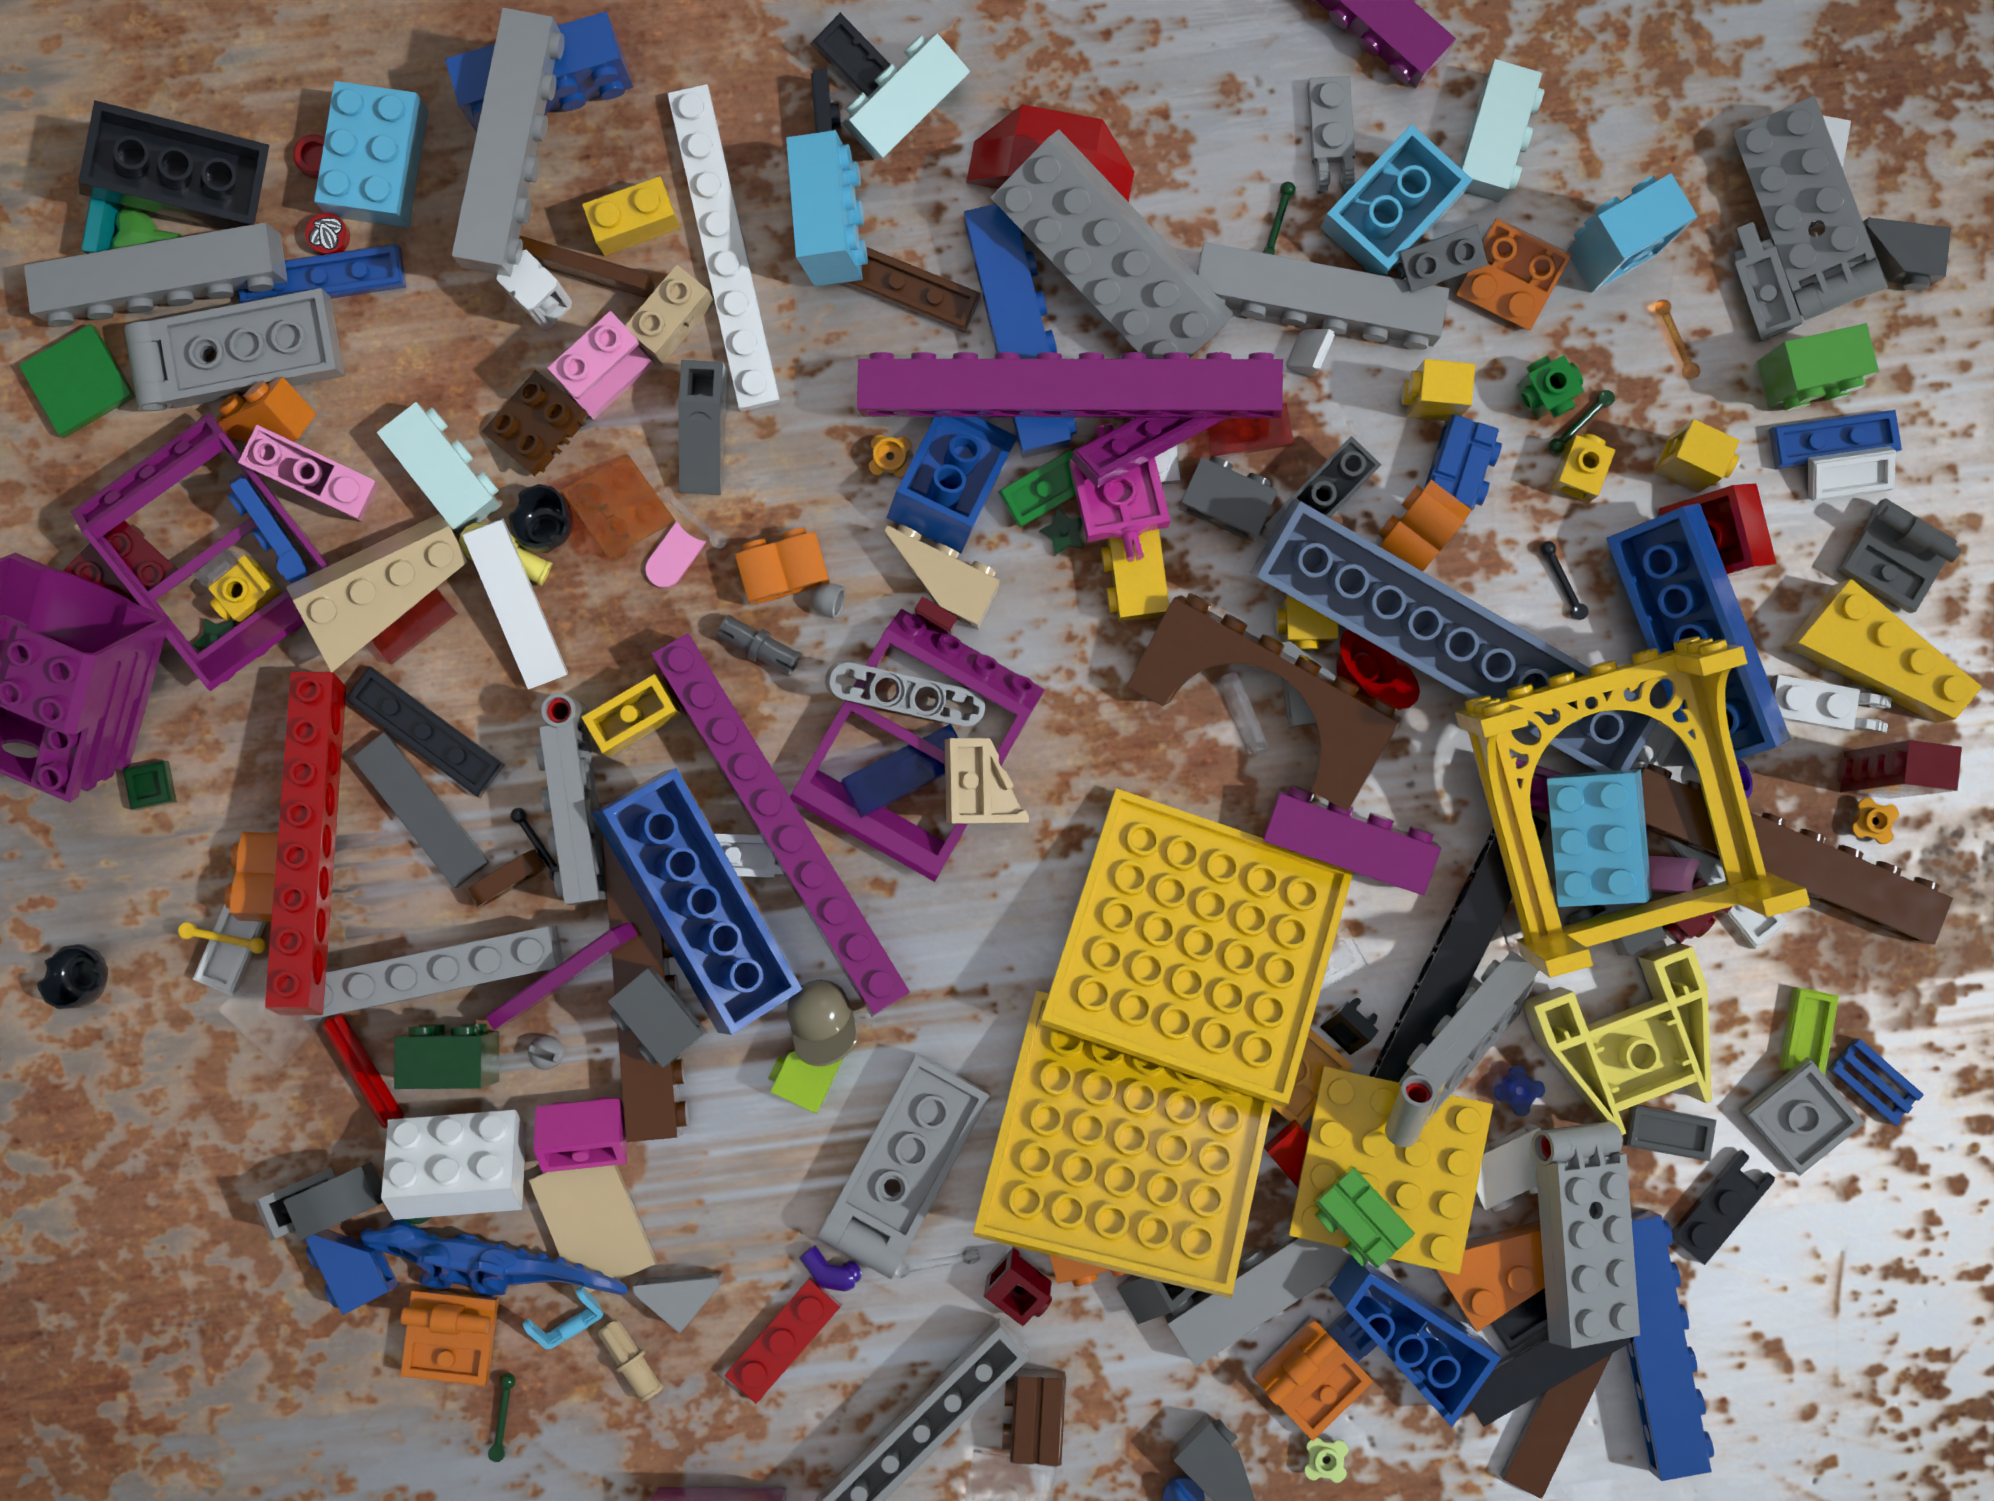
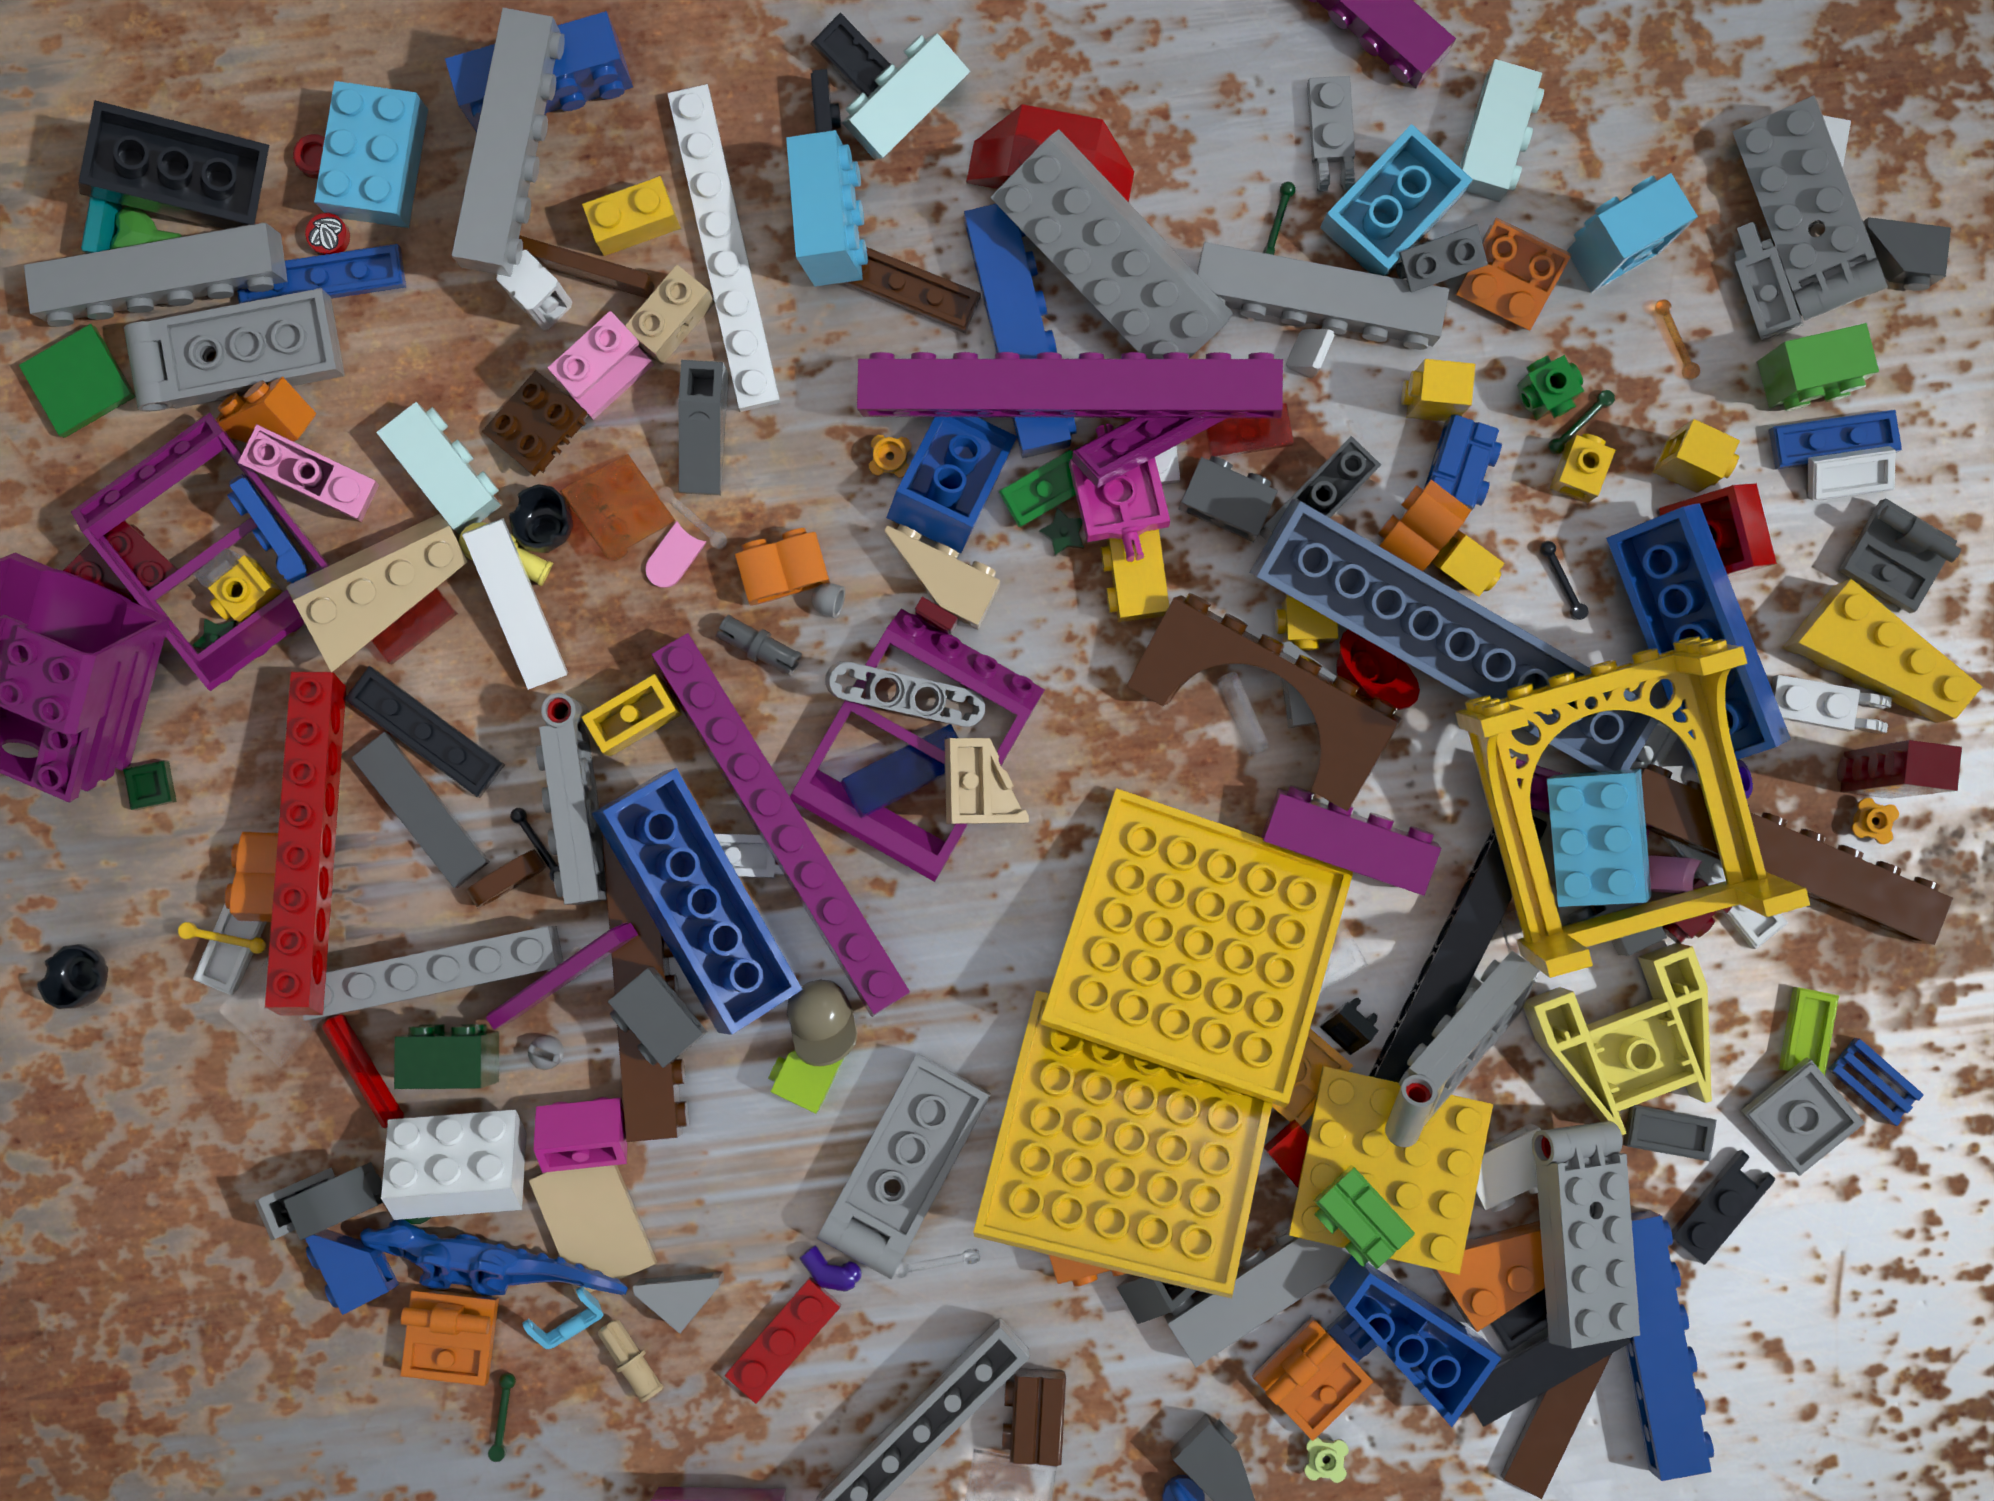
dark red brick [983,1247,1052,1327] -> none
clear blue plate [1494,1065,1545,1116] -> none
none -> yellow brick [1431,530,1505,597]

